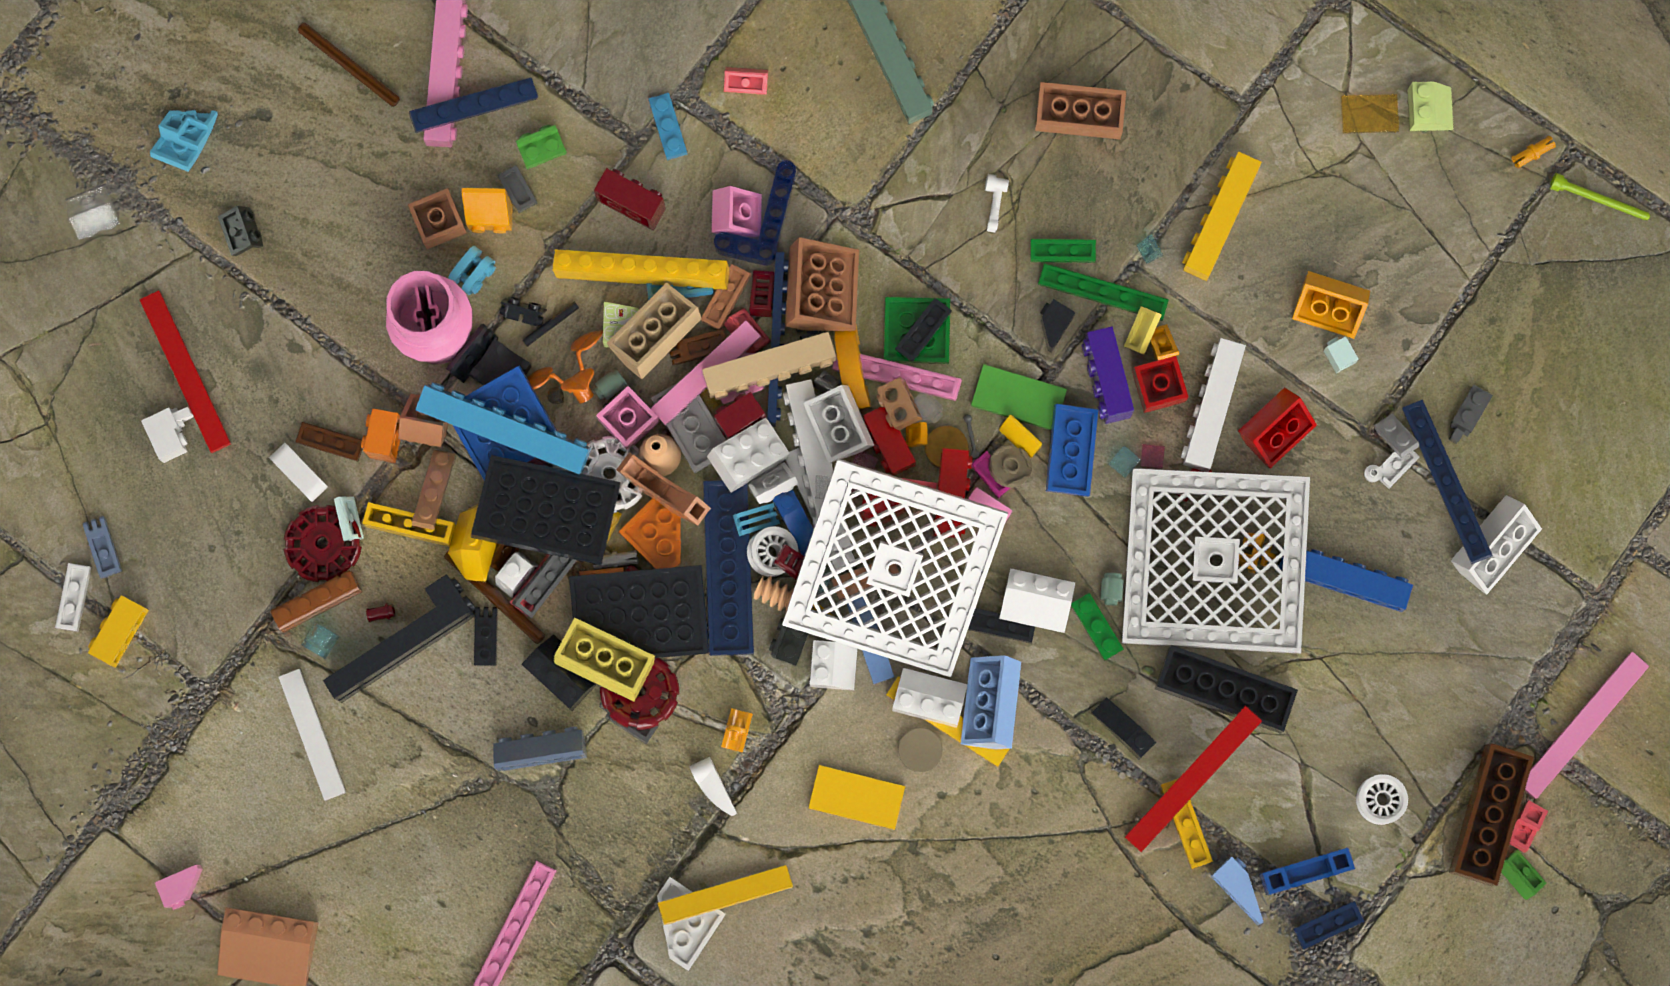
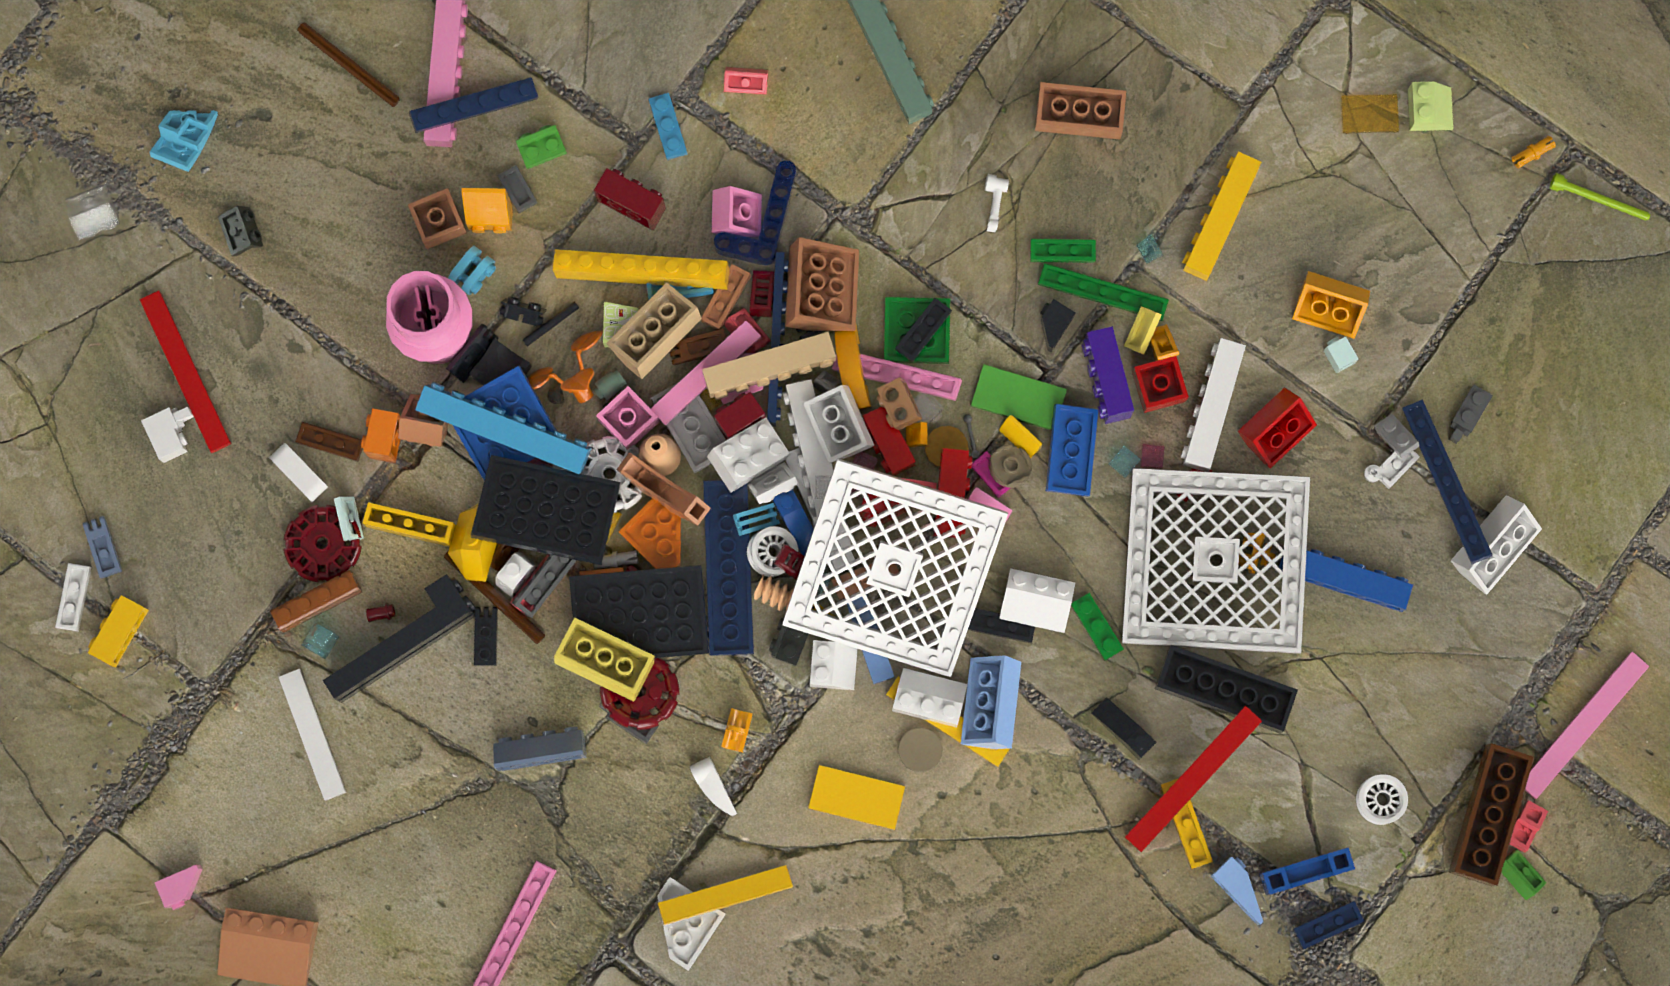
medium nougat plate [412,450,455,530] -> none
black slope [521,634,597,711] -> none
sand green brick [1100,573,1124,606] -> none

